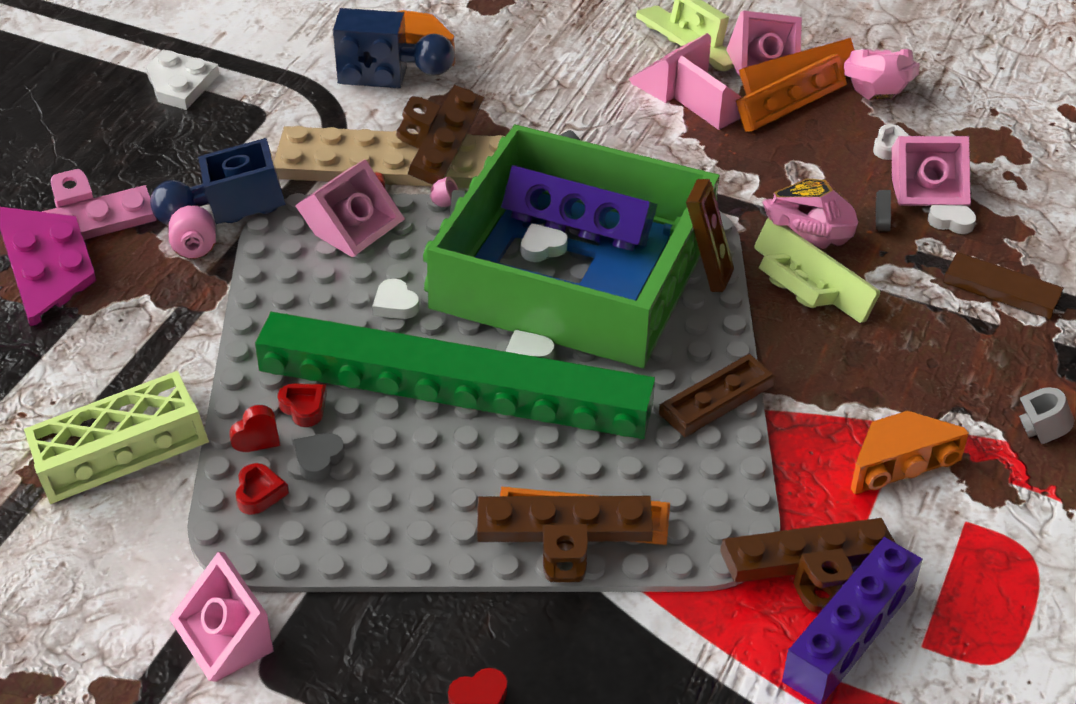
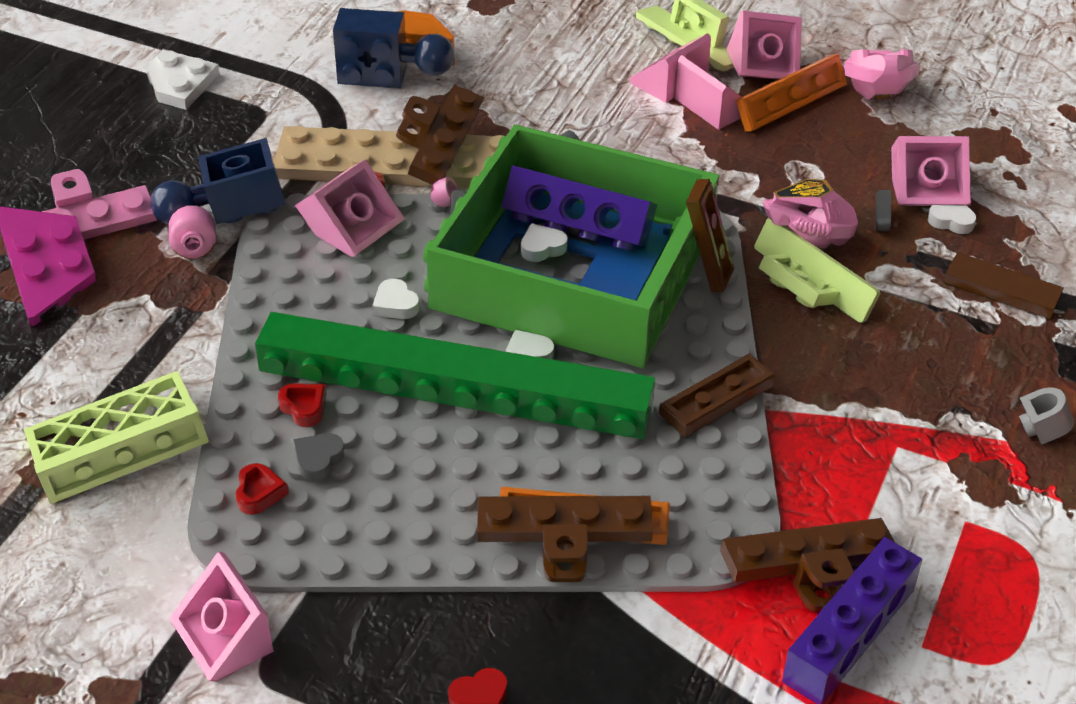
red tile [229,405,281,452] -> none
orange tile [739,38,855,95] -> none
orange slope [851,411,969,494] -> none
white tile [873,124,909,160] -> none

